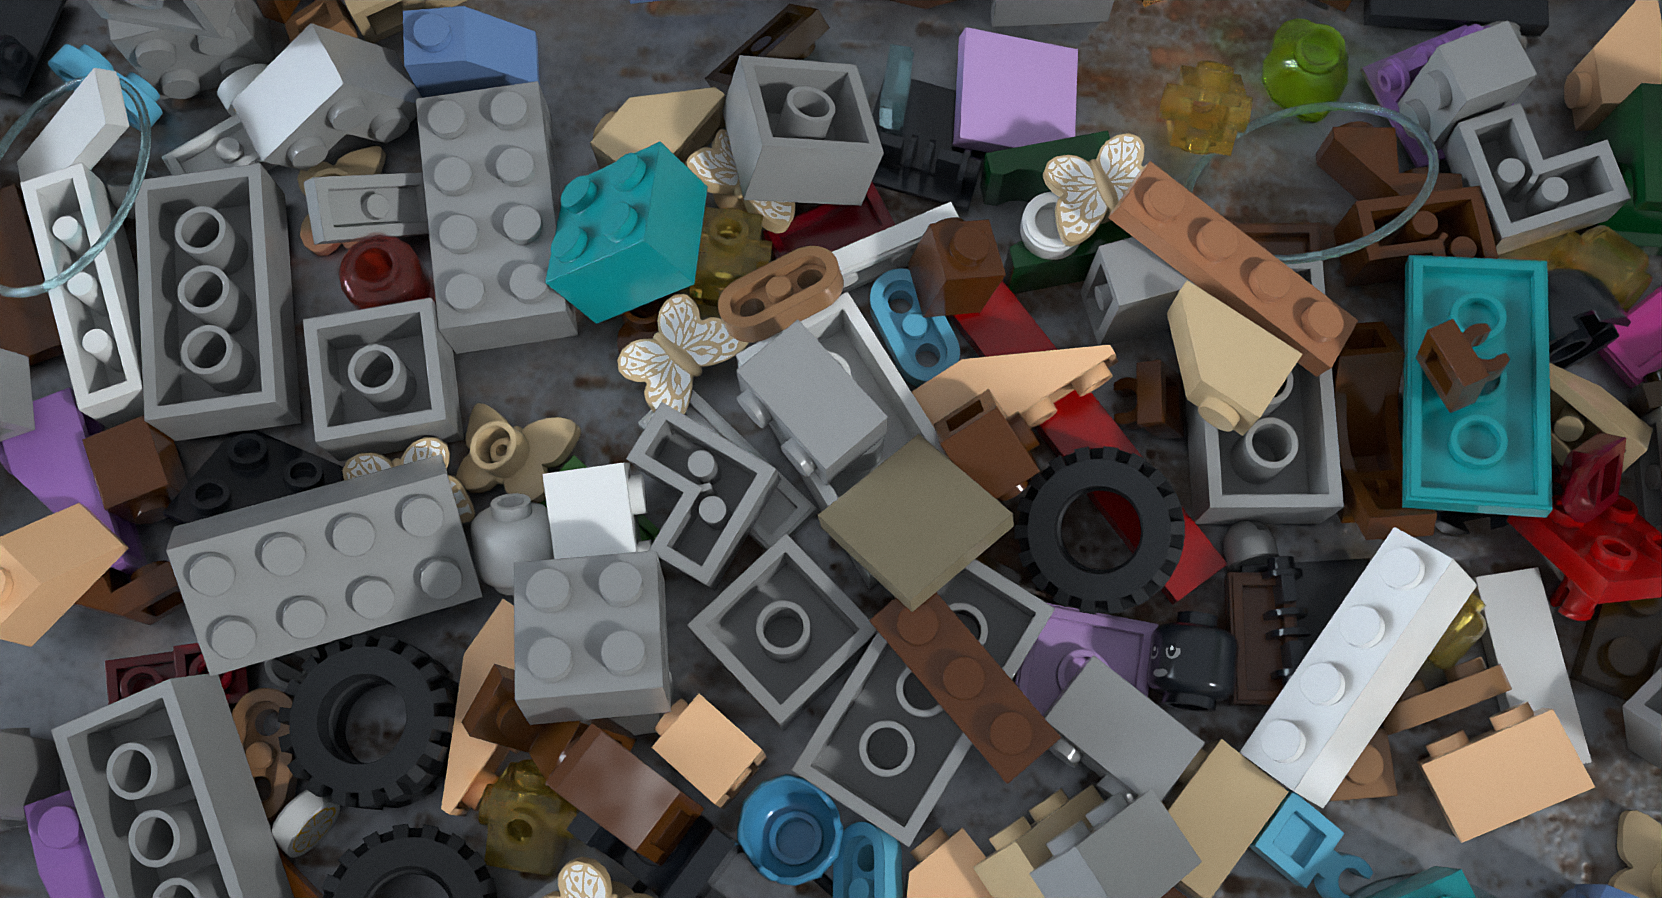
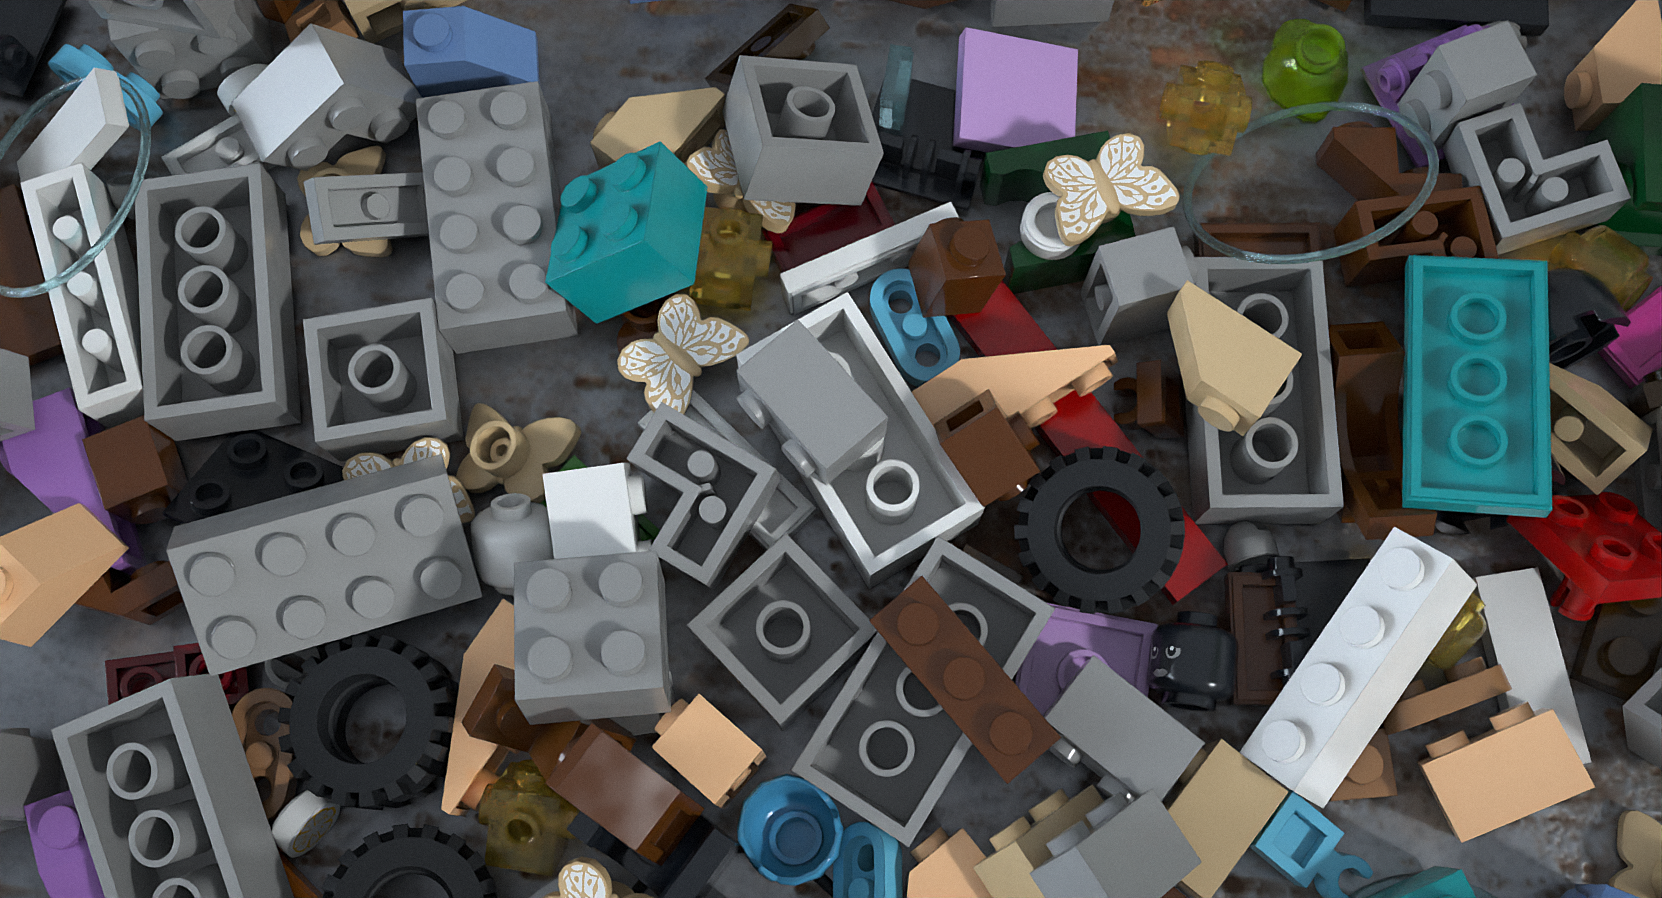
clear red head [339,234,431,310] -> none
medium nougat plate [718,246,844,343] -> none
dark tan tile [818,434,1014,612] -> none
nougat plate [1108,161,1358,377] -> none
reddish brown tile [1416,319,1510,413] -> none
dark red plate [1560,432,1626,523] -> none

